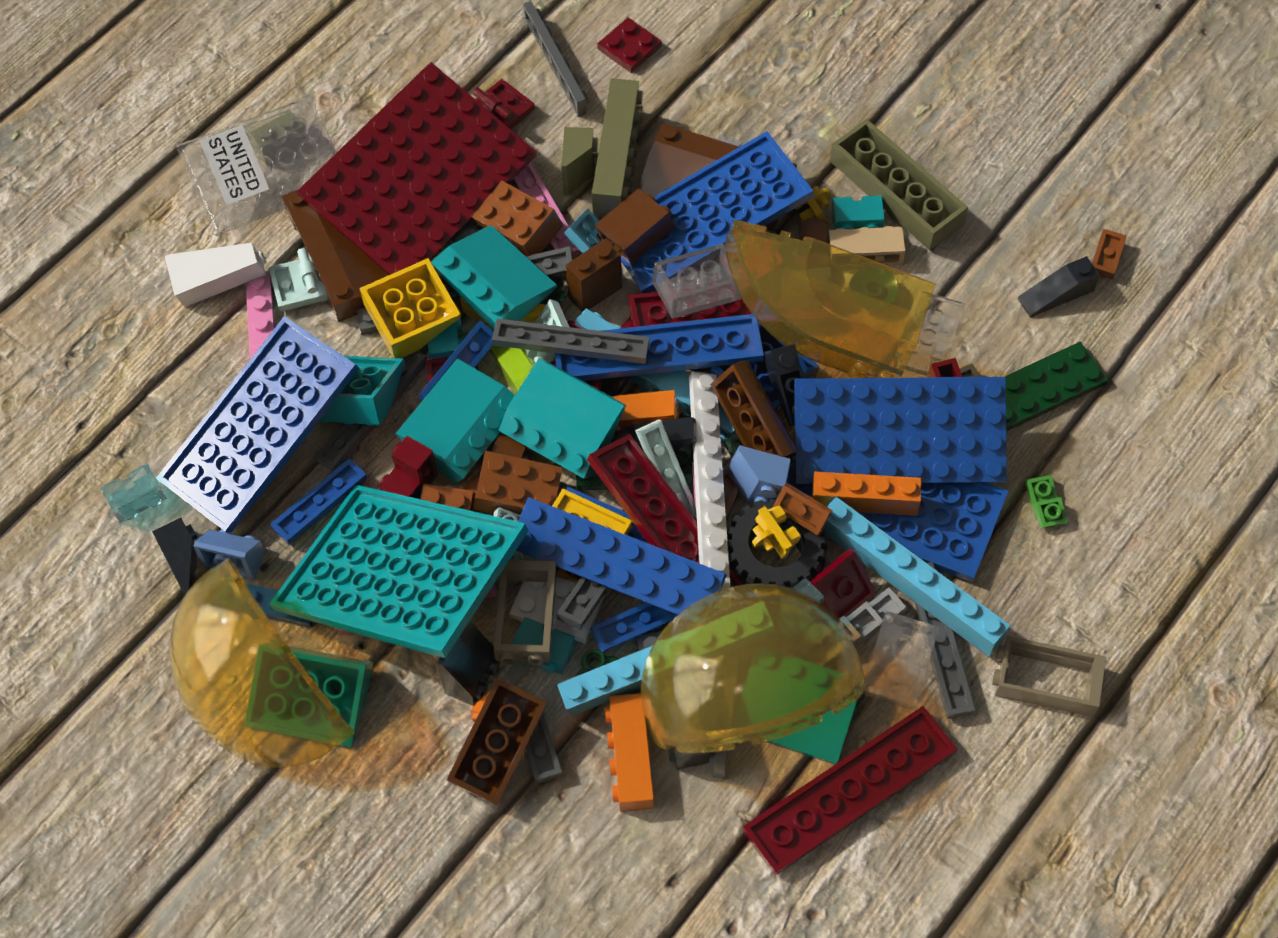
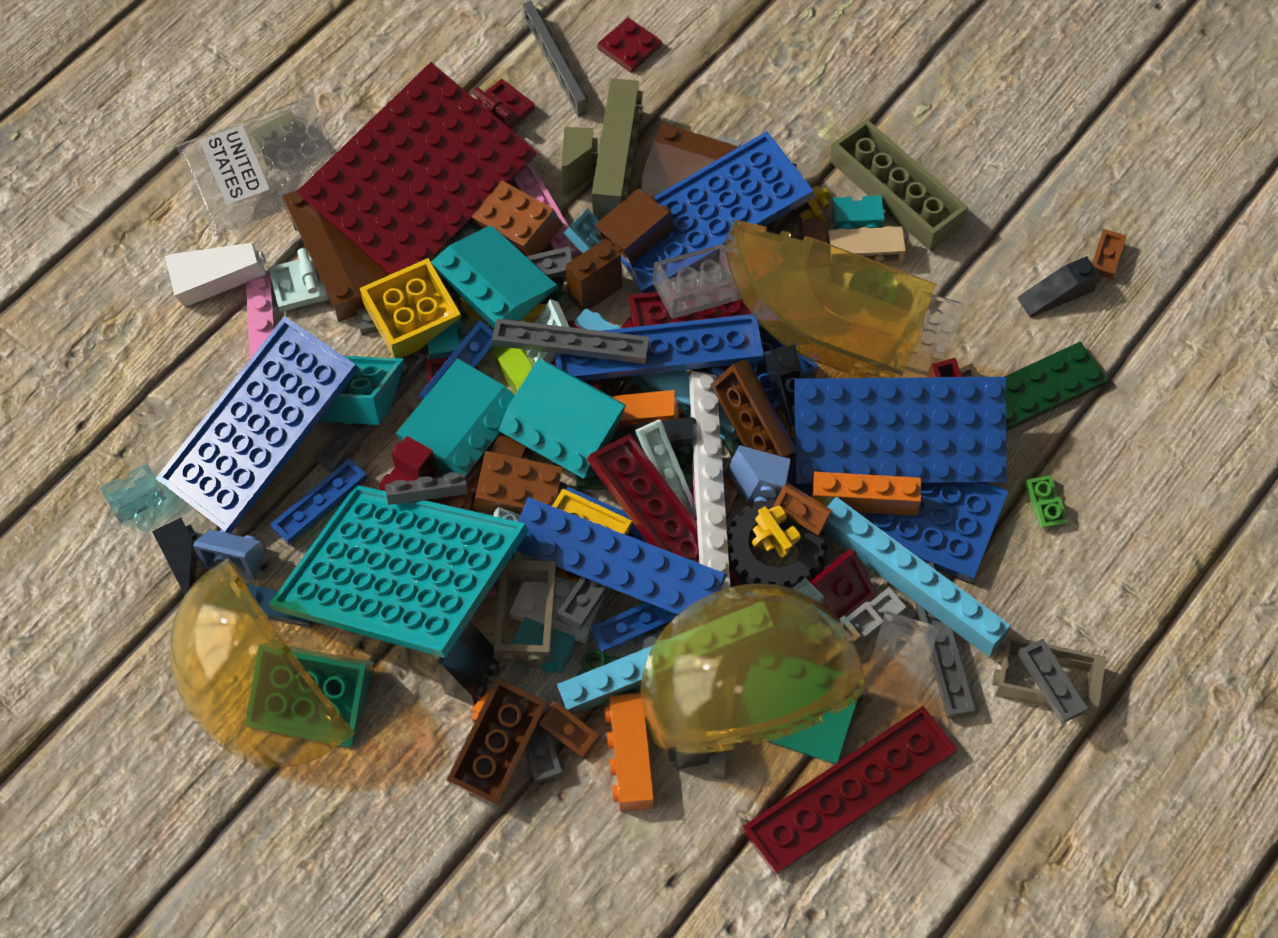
none -> dark grey plate [385,473,468,505]
none -> dark orange plate [537,701,598,757]
none -> dark grey plate [1018,639,1088,724]

